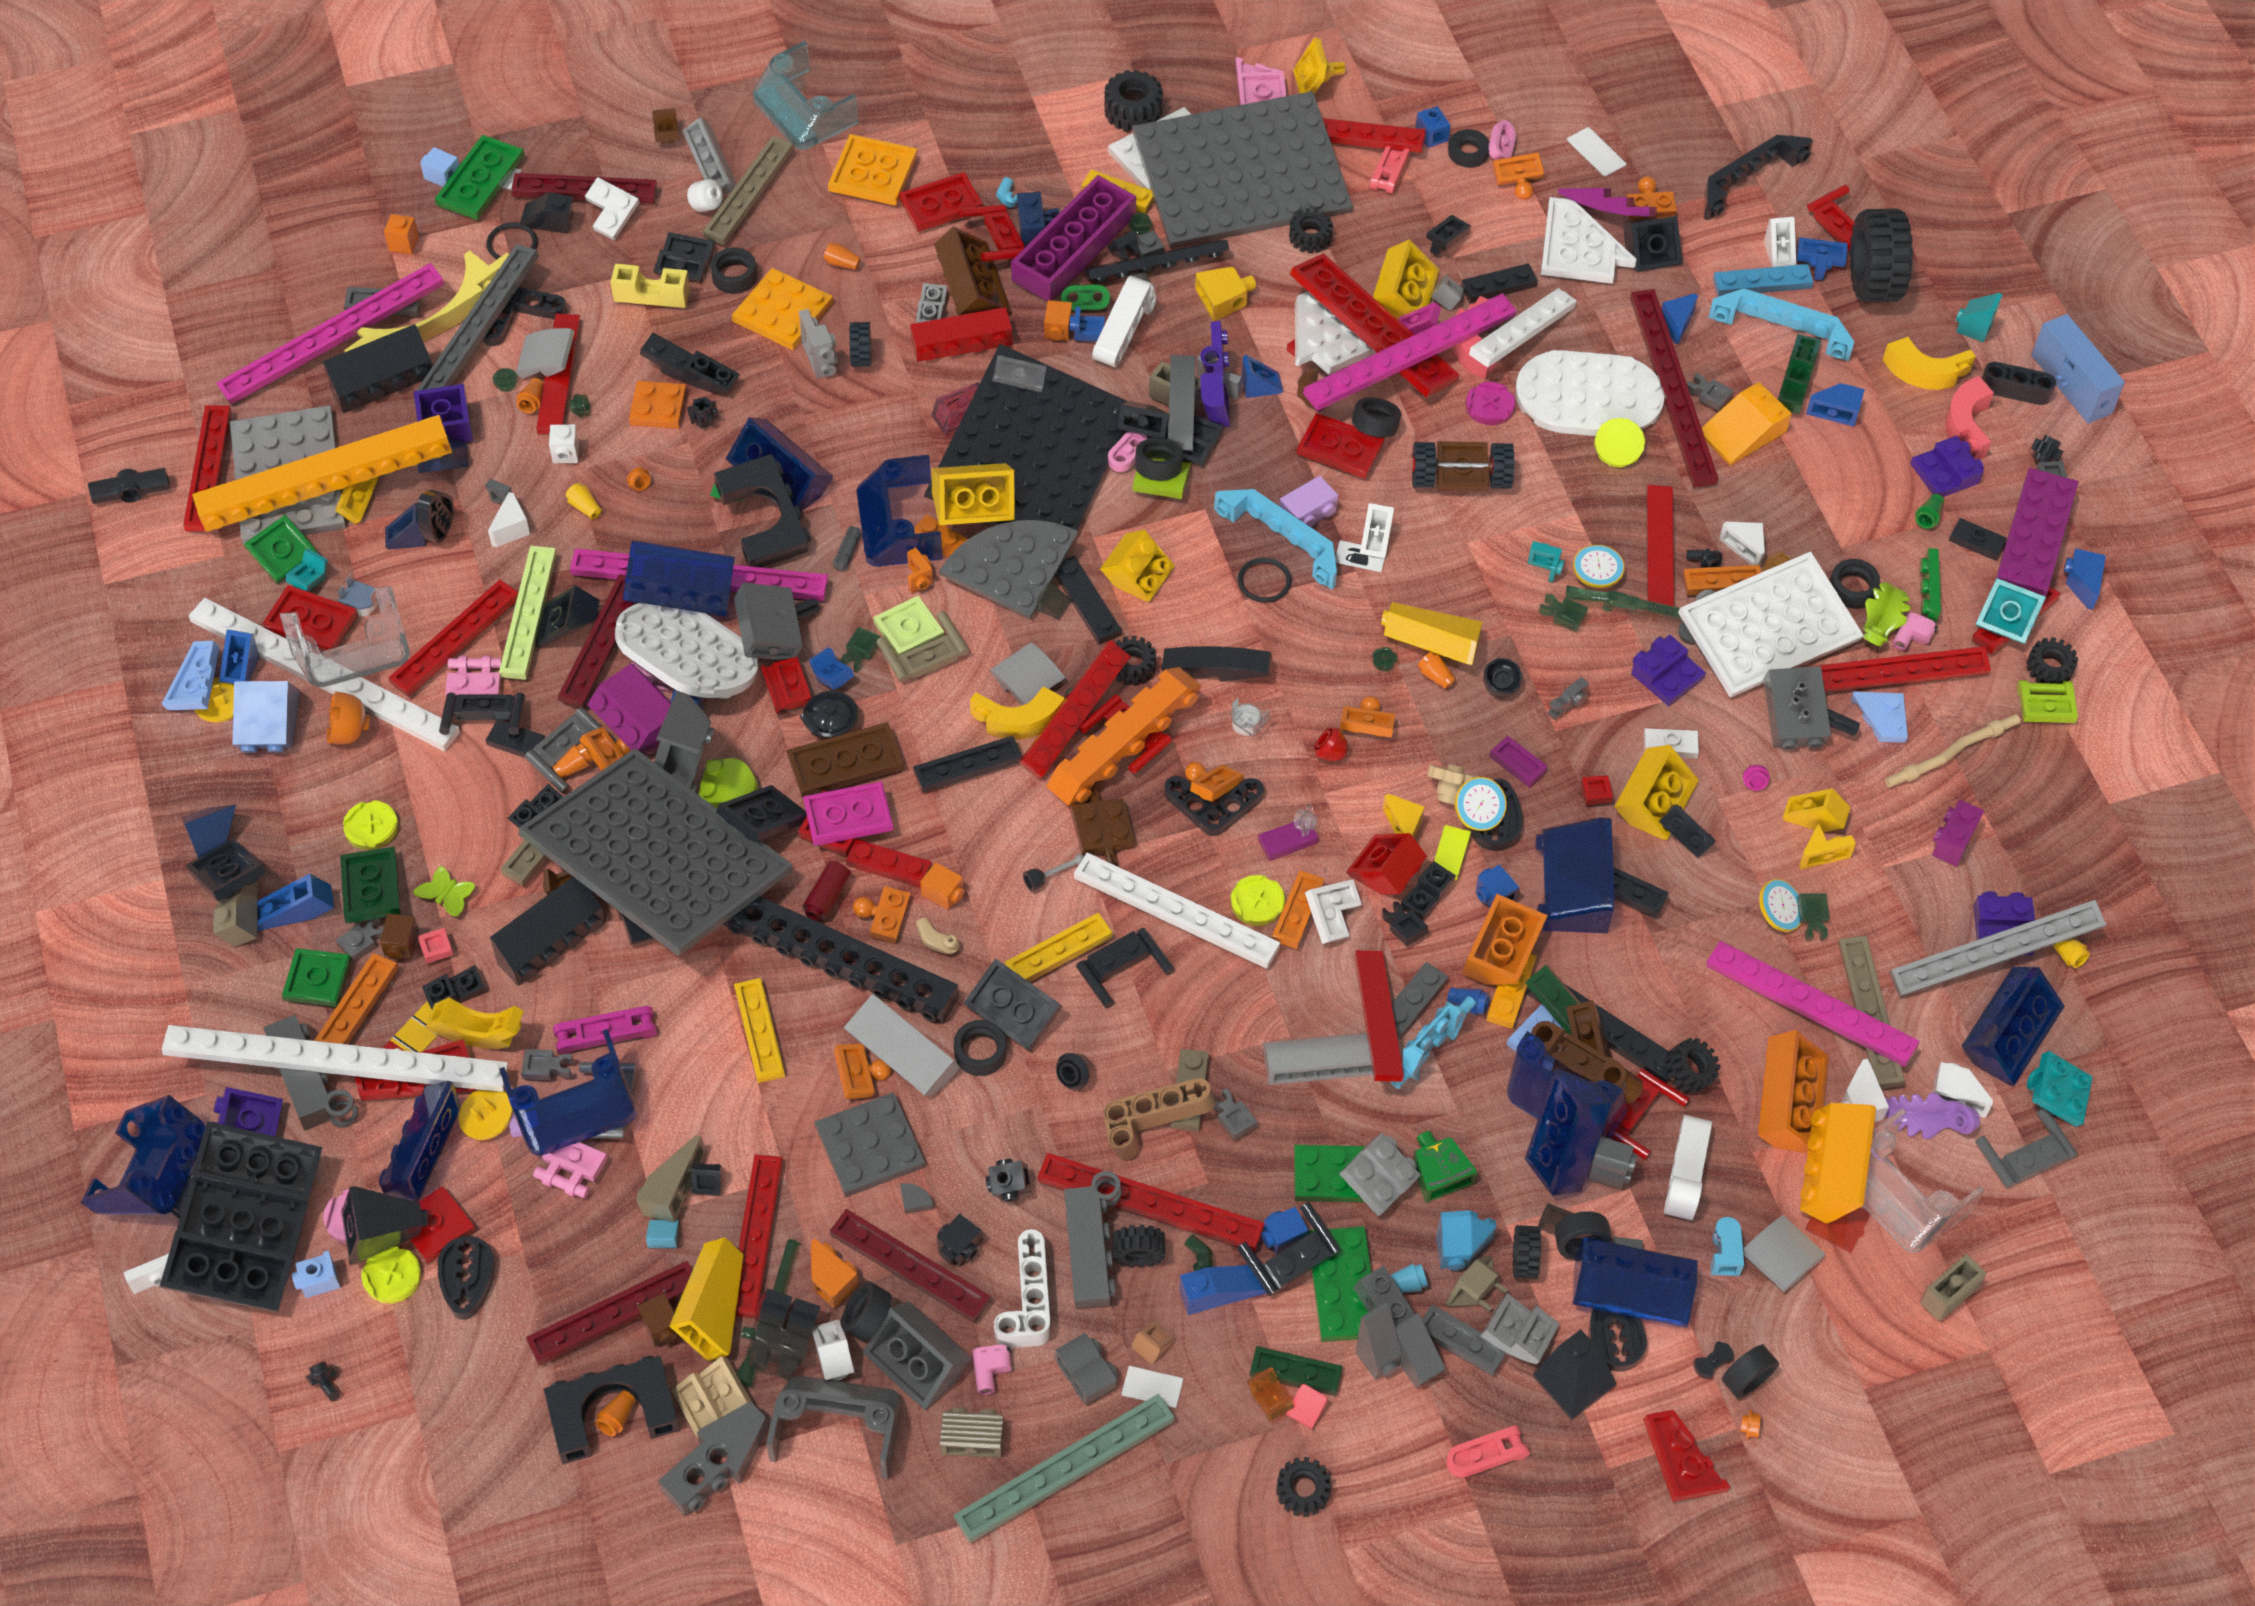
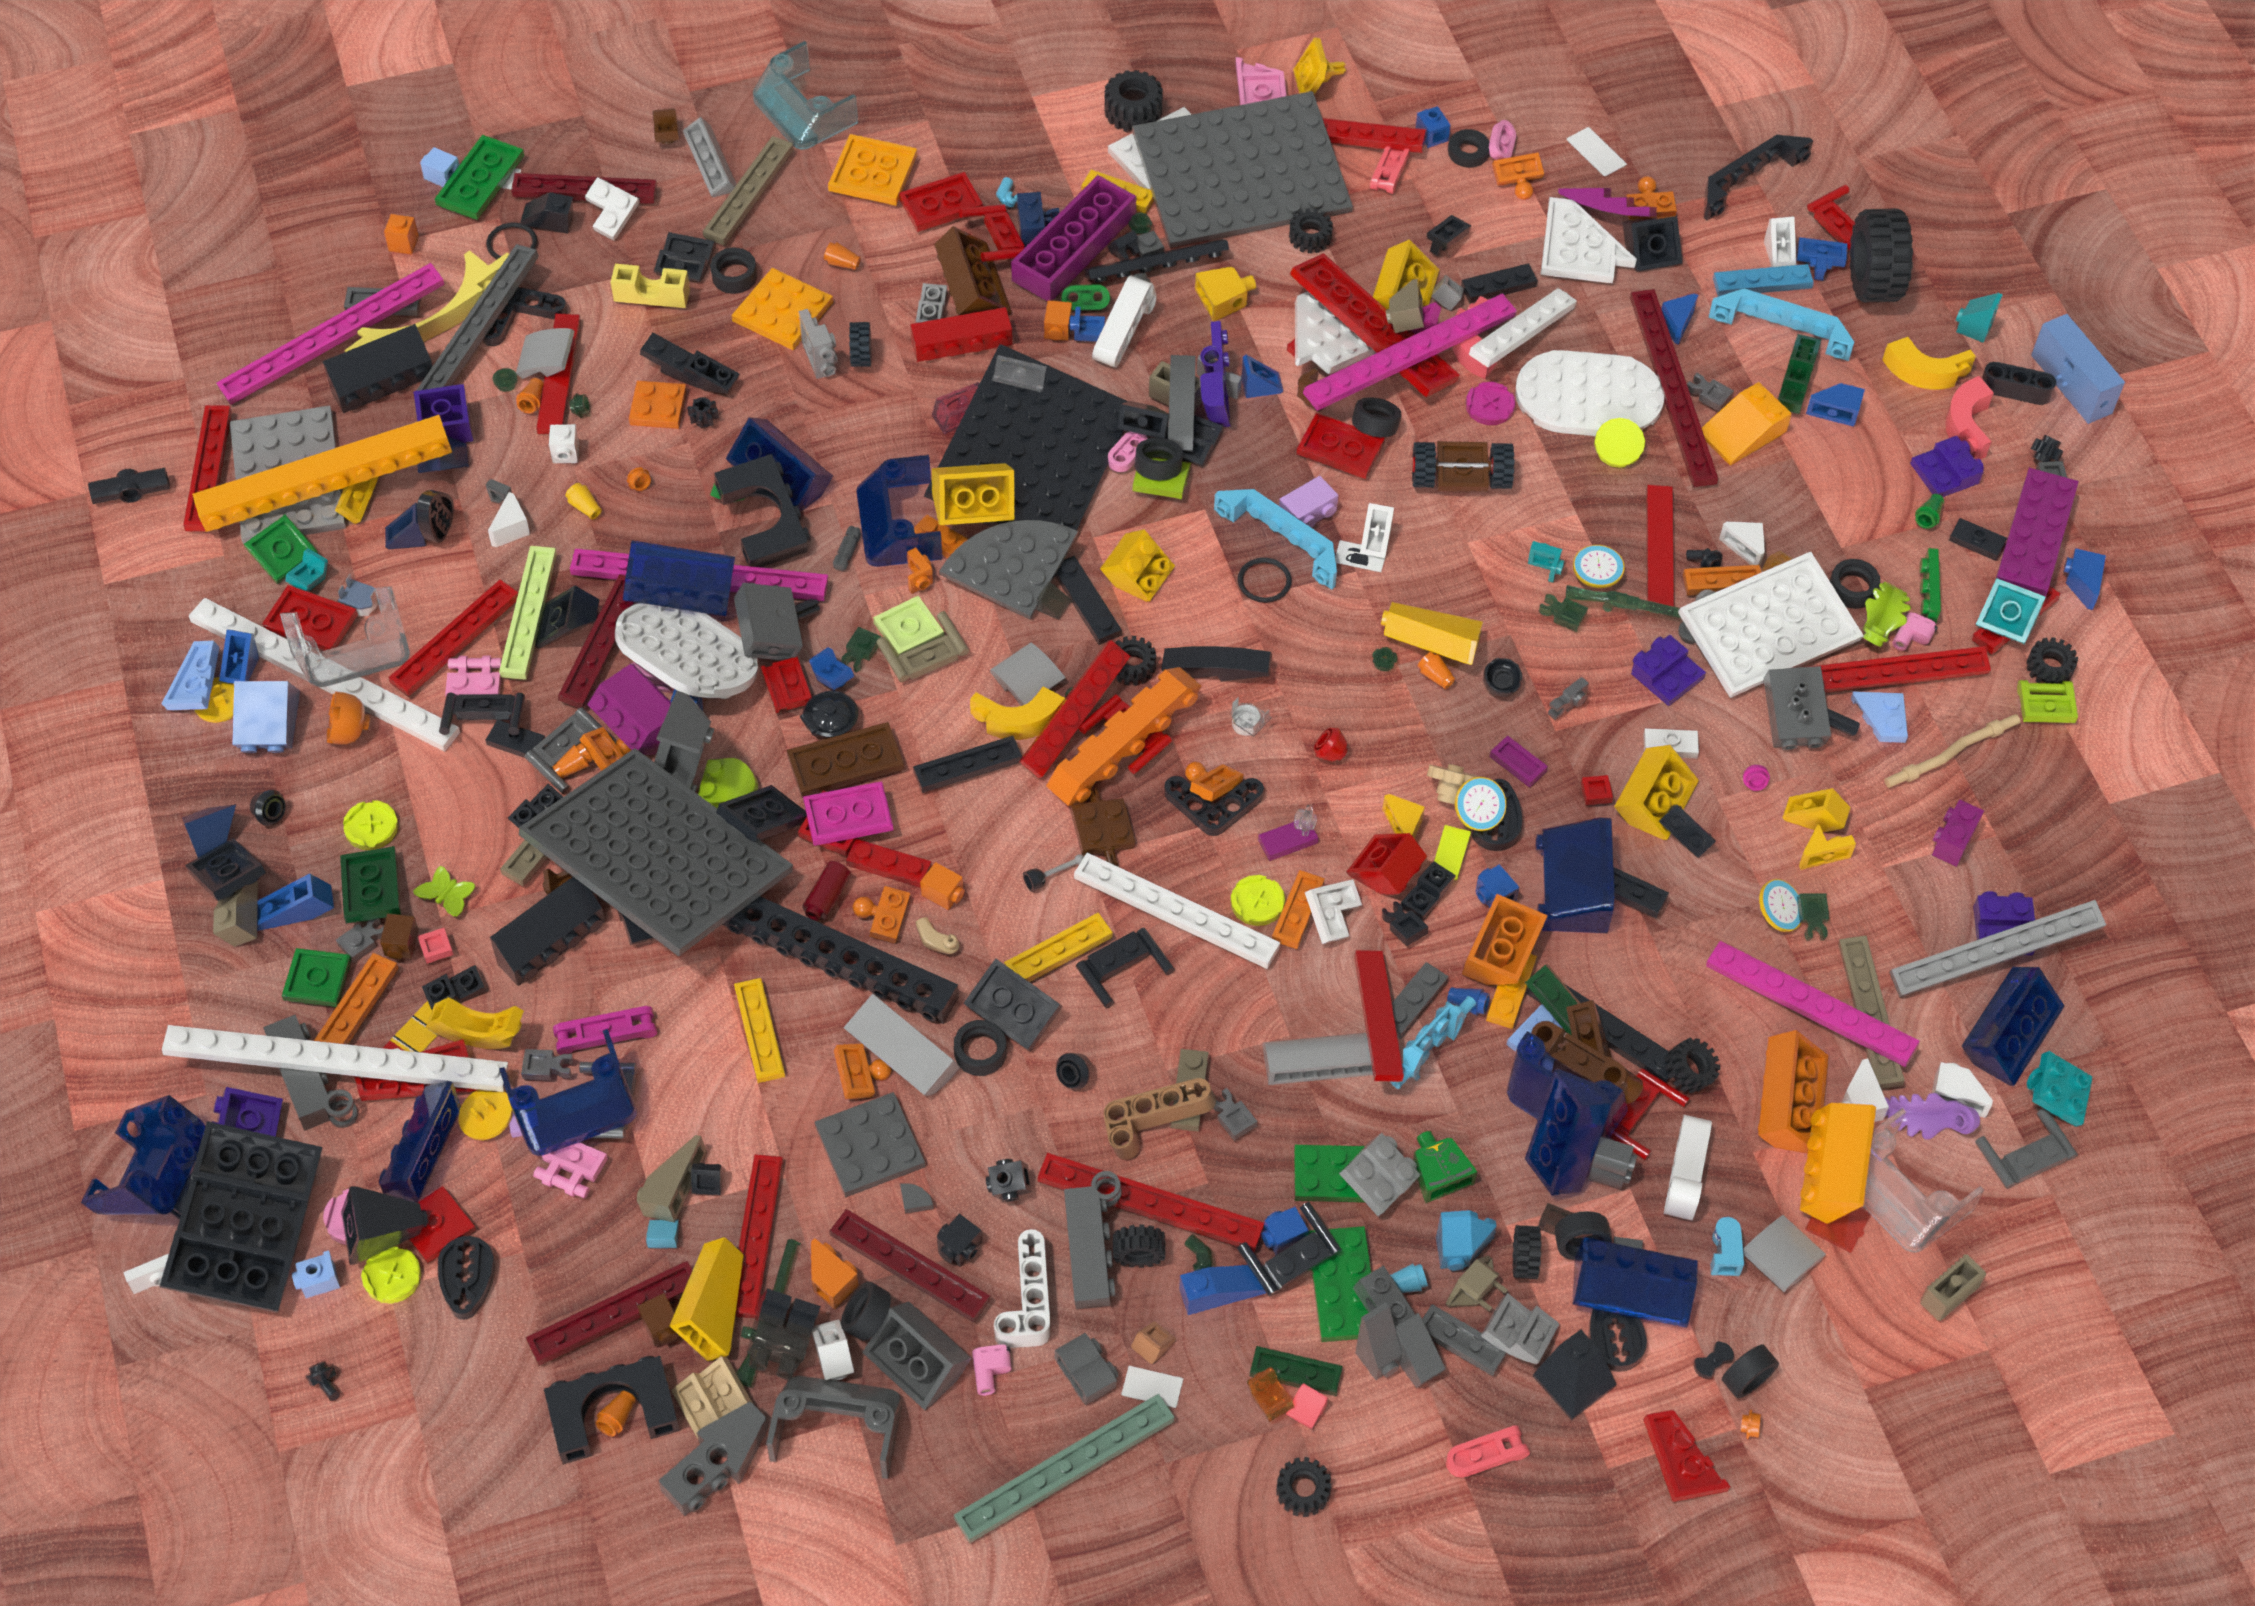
white head [687,179,723,212] -> none
dark tan brick [940,1408,1003,1458] -> none
orange plate [1340,696,1396,738] -> none
yellow cone [2052,938,2090,968] -> none
none -> black cone [250,790,286,826]
none -> dark tan slope [1386,279,1424,333]

